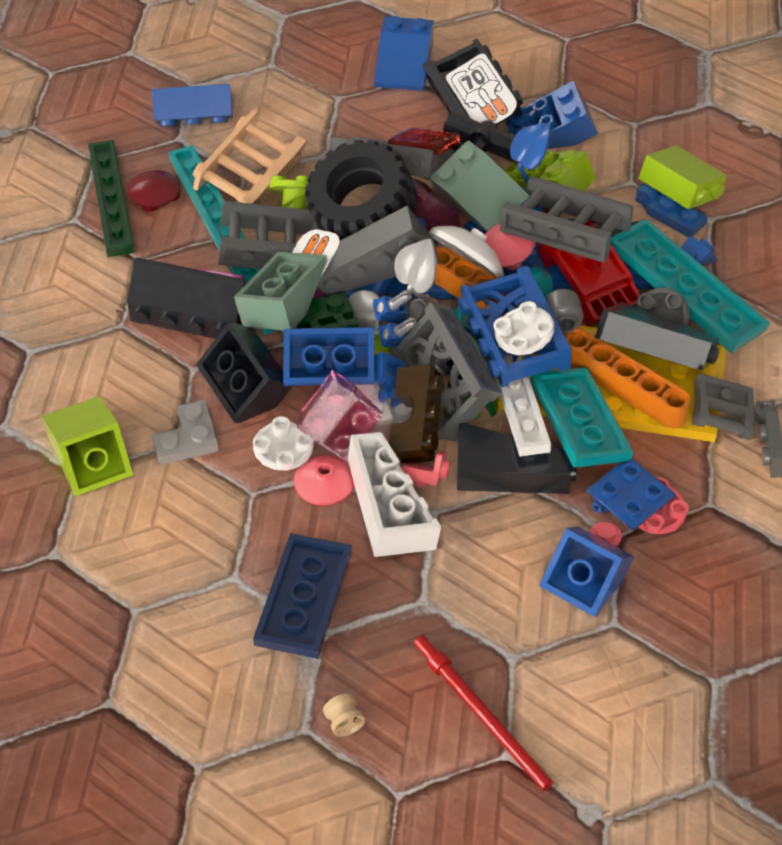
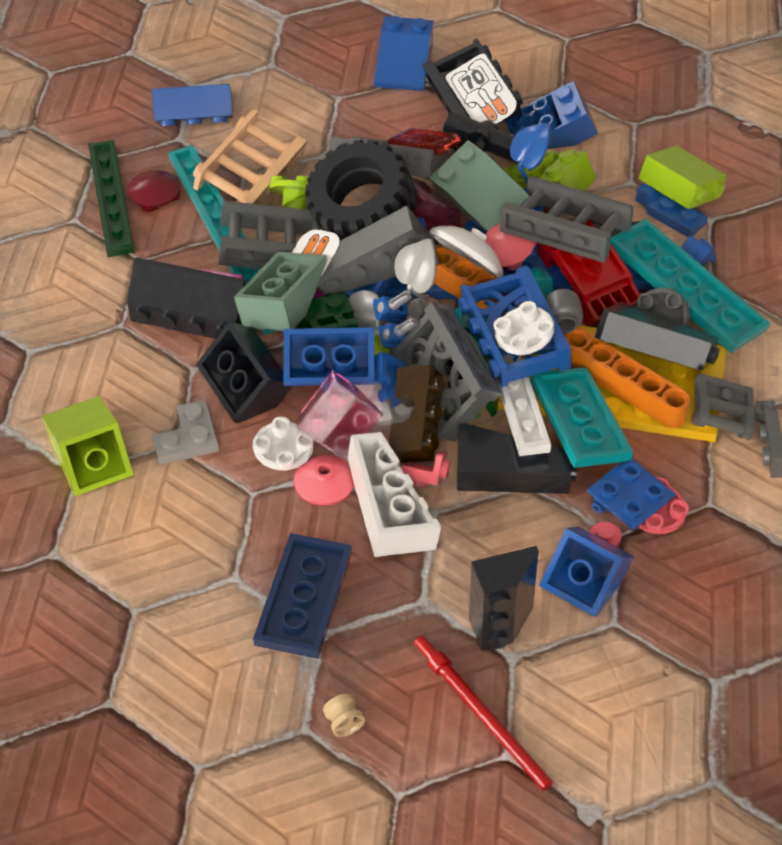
none -> black slope [469,546,539,651]

